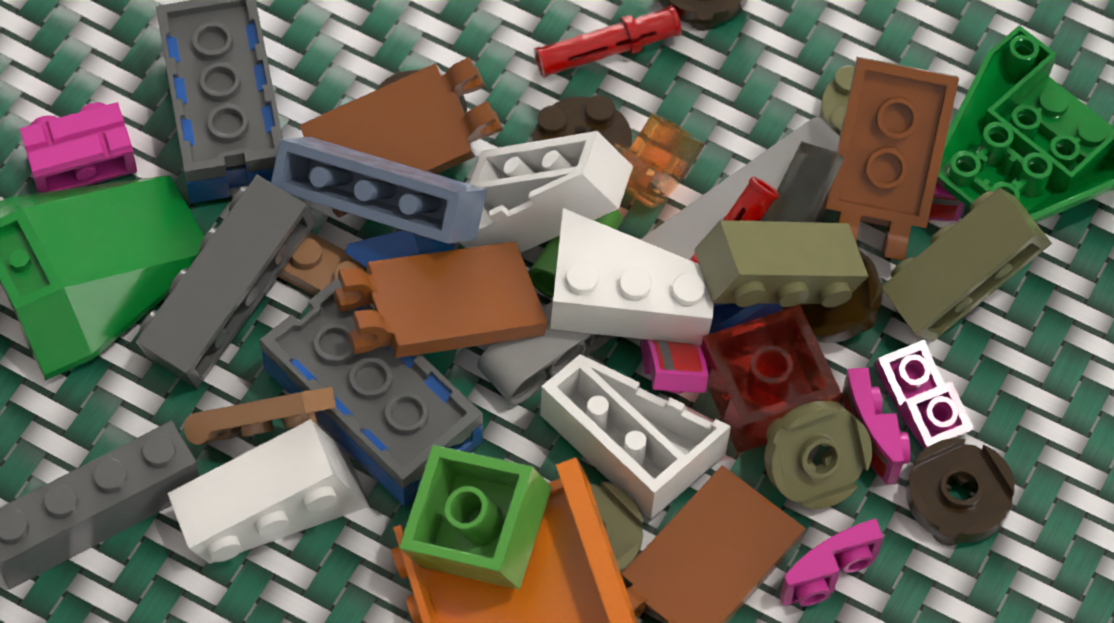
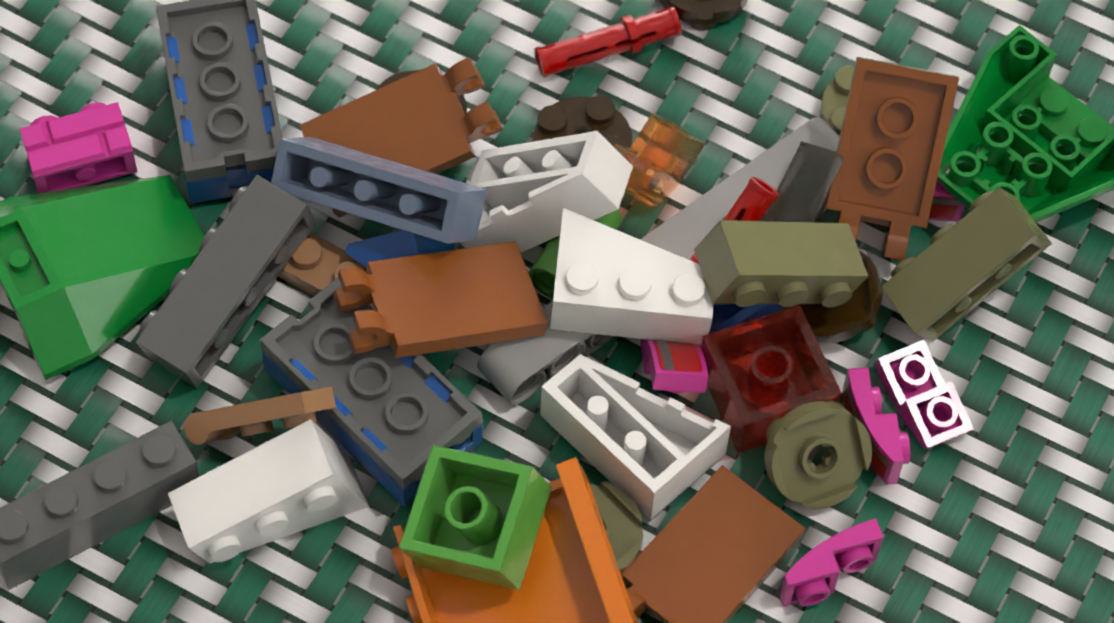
dark brown plate [906,438,1015,546] -> none

